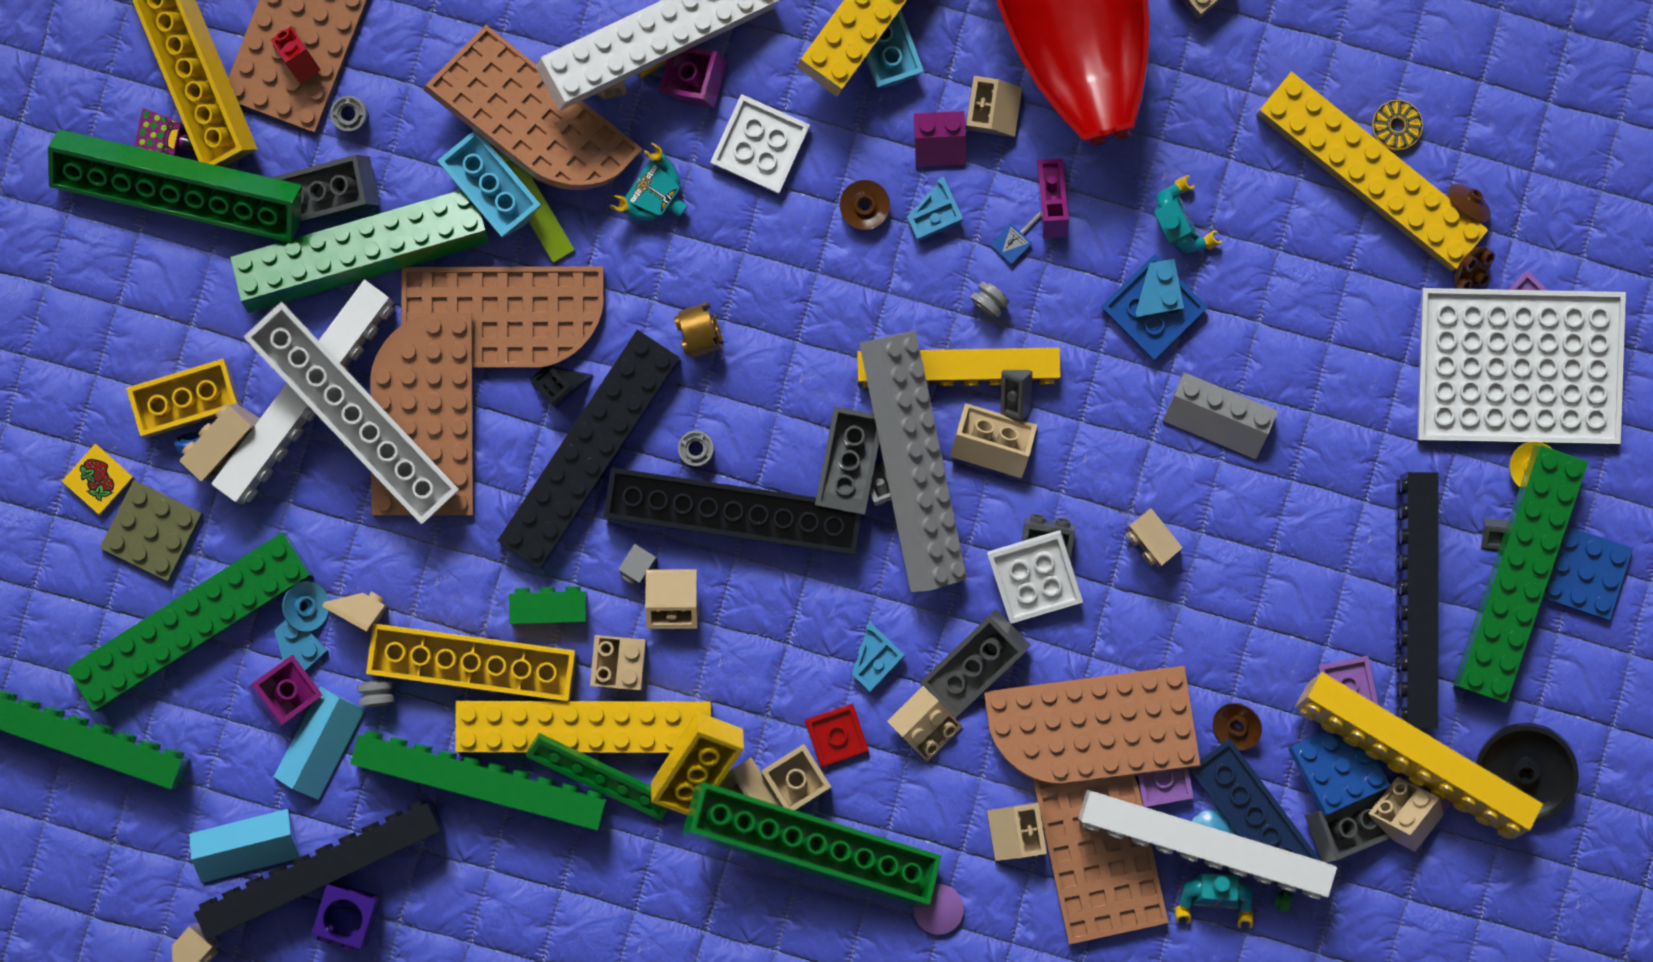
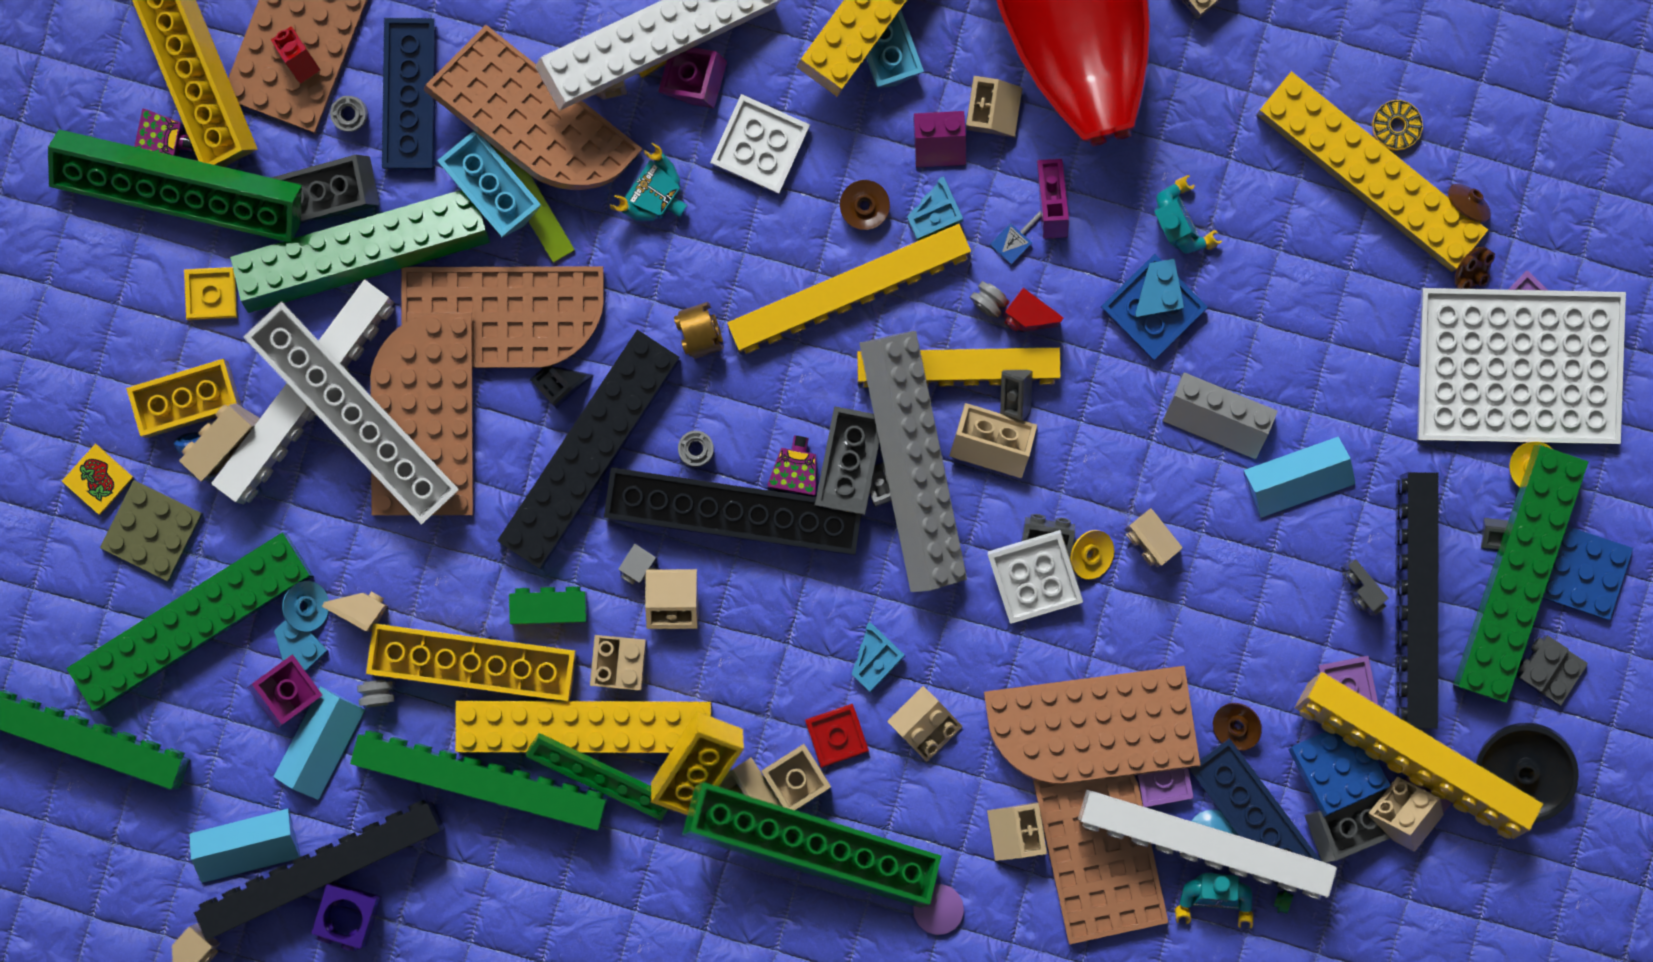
dark grey slope [920,609,1031,718] -> none
none -> yellow tile [184,267,238,320]
none -> dark blue plate [382,18,435,169]
none -> yellow brick [727,224,971,354]
none -> torso [767,435,816,496]
none -> red slope [1003,288,1064,332]
none -> yellow dish [1070,530,1114,579]
none -> medium azure slope [1243,437,1356,518]
none -> dark grey plate [1341,559,1389,616]
none -> dark grey plate [1517,635,1588,706]

